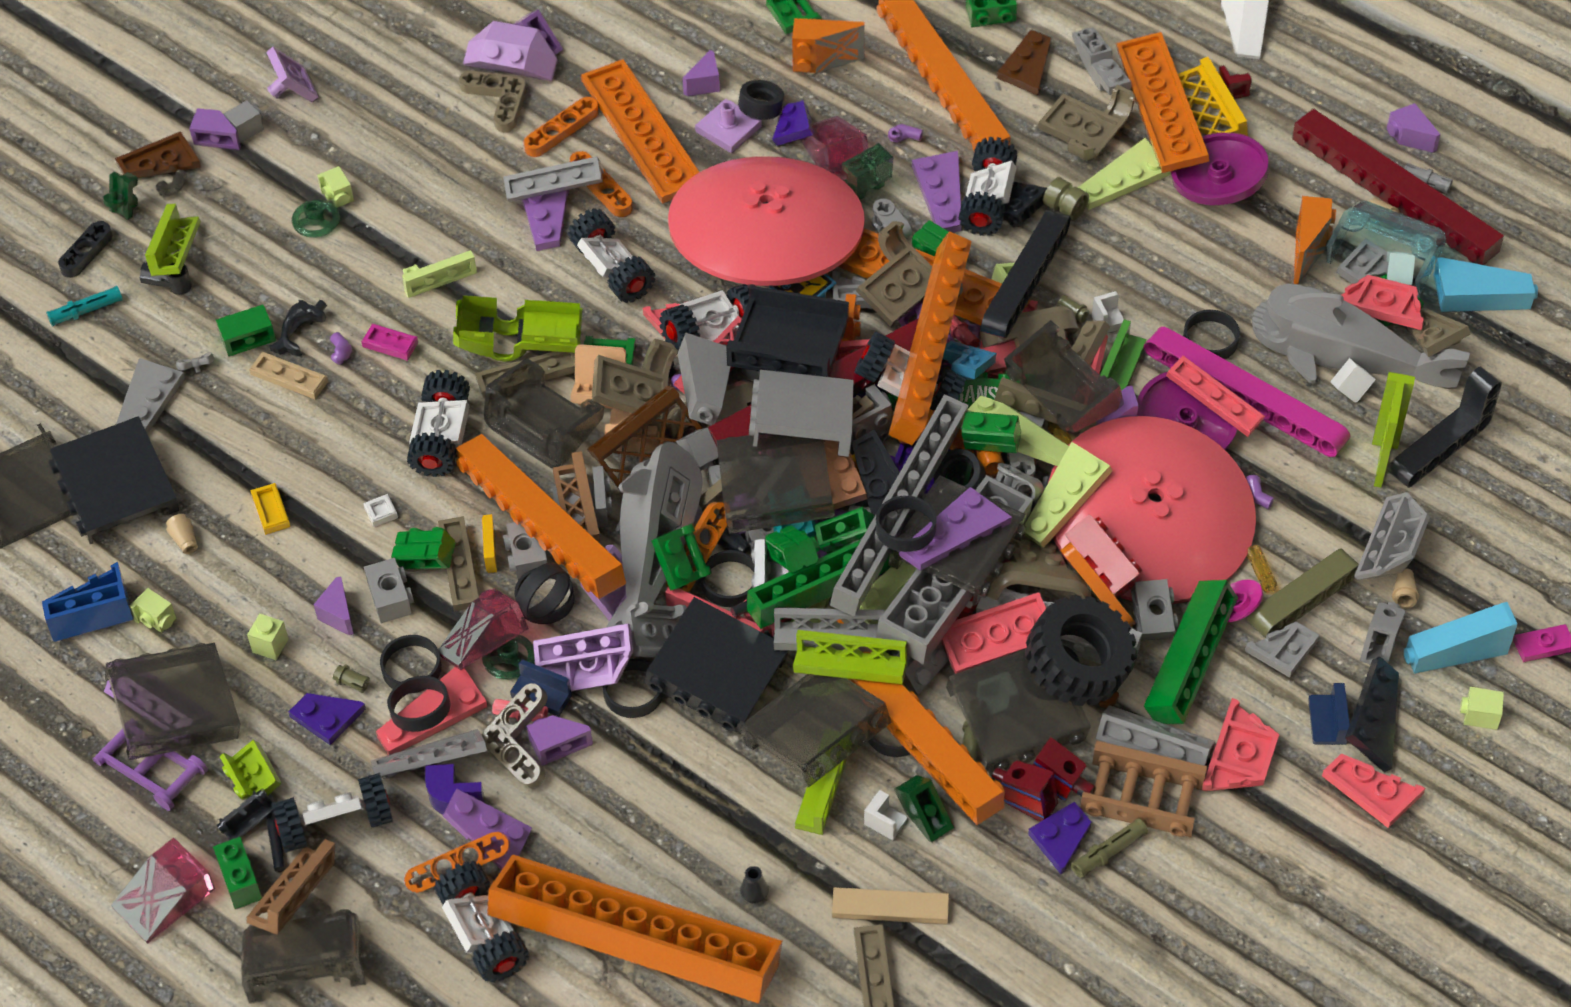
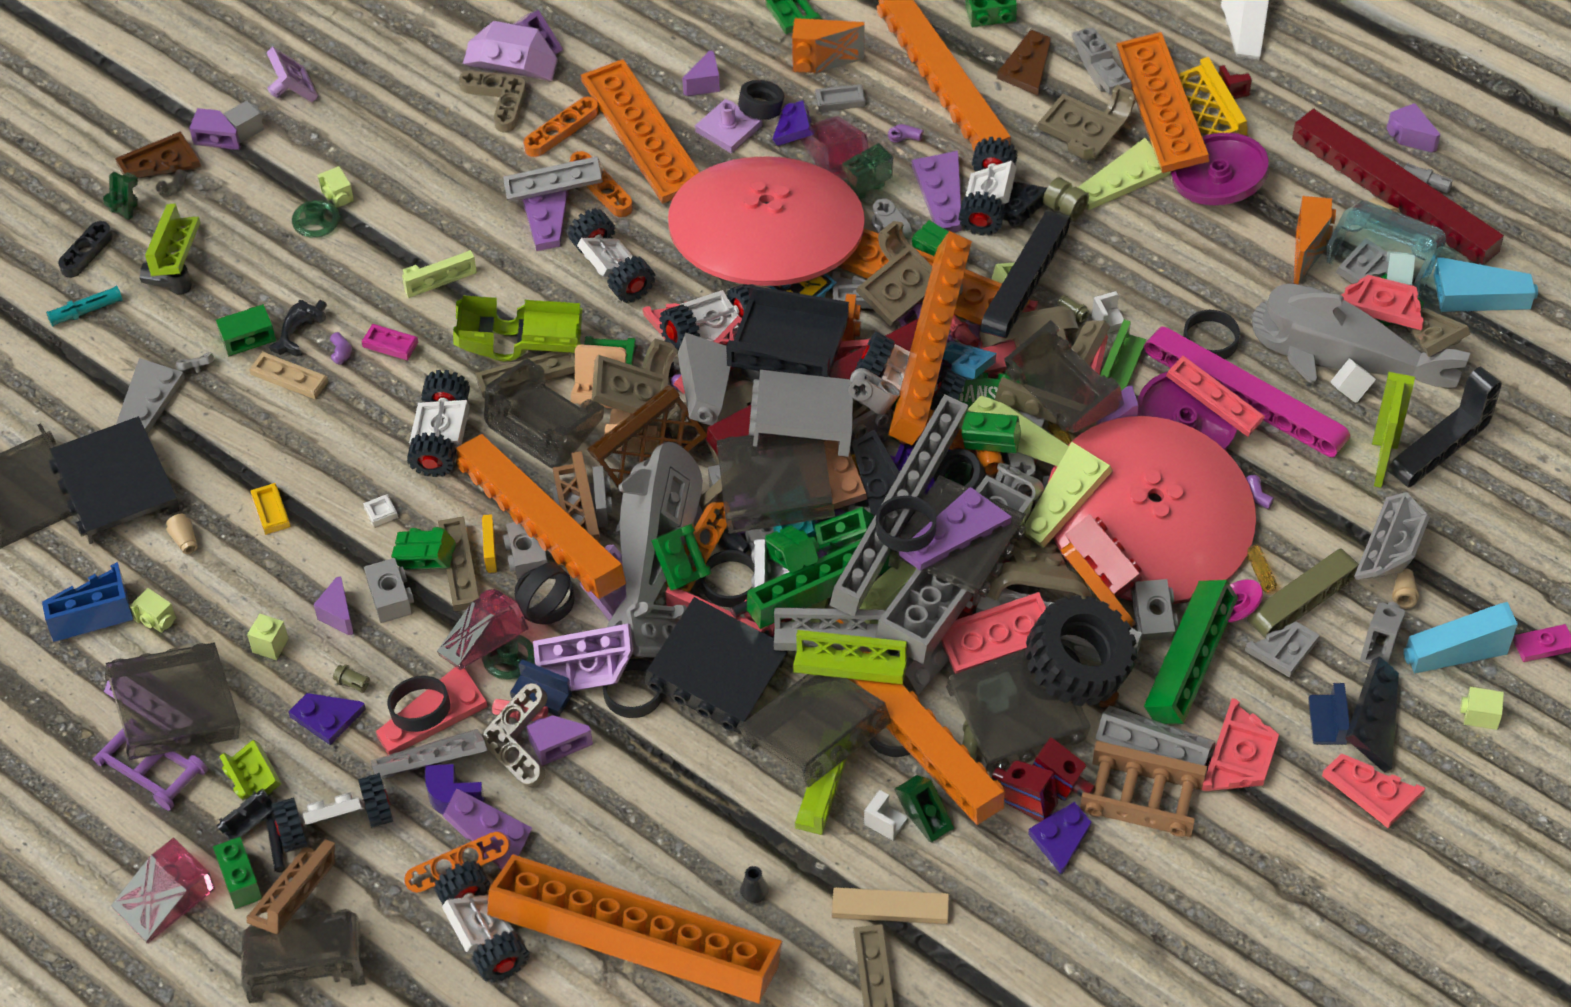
black tyre [380,635,442,694] -> none
light grey brick [676,428,721,471] -> none
olive pin [1071,818,1148,878] -> none
none -> light grey tile [815,84,865,112]
none -> light grey piece [849,368,900,415]

